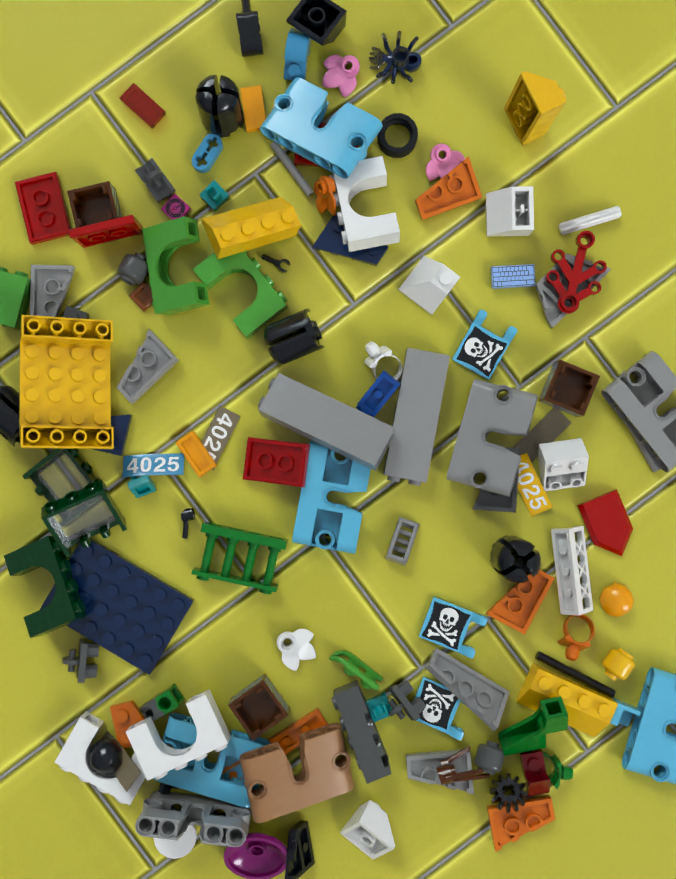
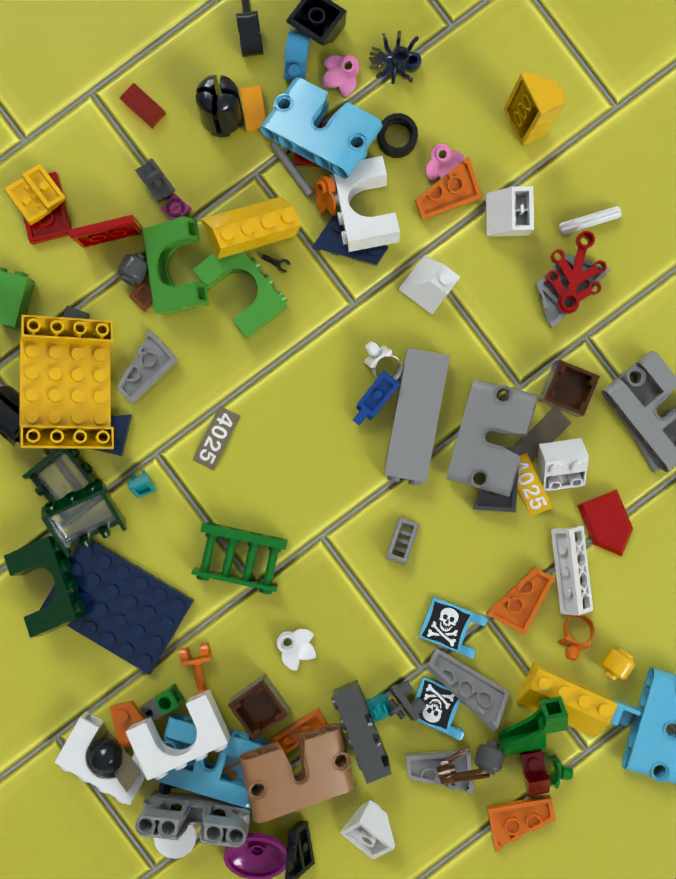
light grey wing [30,265,76,317] -> none
dark grey hips [62,639,99,683] -> none
reddish brown container [67,181,122,228] -> none
dark azure sticker [122,453,184,478] -> none
light orange tile [175,430,217,477] -> none
black hand [181,508,195,539] -> none
dark azure beam [192,134,223,173] -> none
teal tile [199,180,230,211] -> none
red tile [243,437,310,487] -> none
light grey brick [258,373,395,471] -> none
black cylinder [264,308,325,364] -> none
medium azure connector [292,440,371,554] -> none
bright green piece [329,650,383,691] -> none
flag [452,310,517,380] -> none
light blue tile [490,264,535,289] -> none
black cylinder [490,536,541,583] -> none
black gear [490,773,527,813] -> none
black bar [535,651,616,698] -> none
light orange hair [599,582,634,617] -> none
none -> yellow slope [4,164,66,226]
none -> orange bar [179,642,212,696]

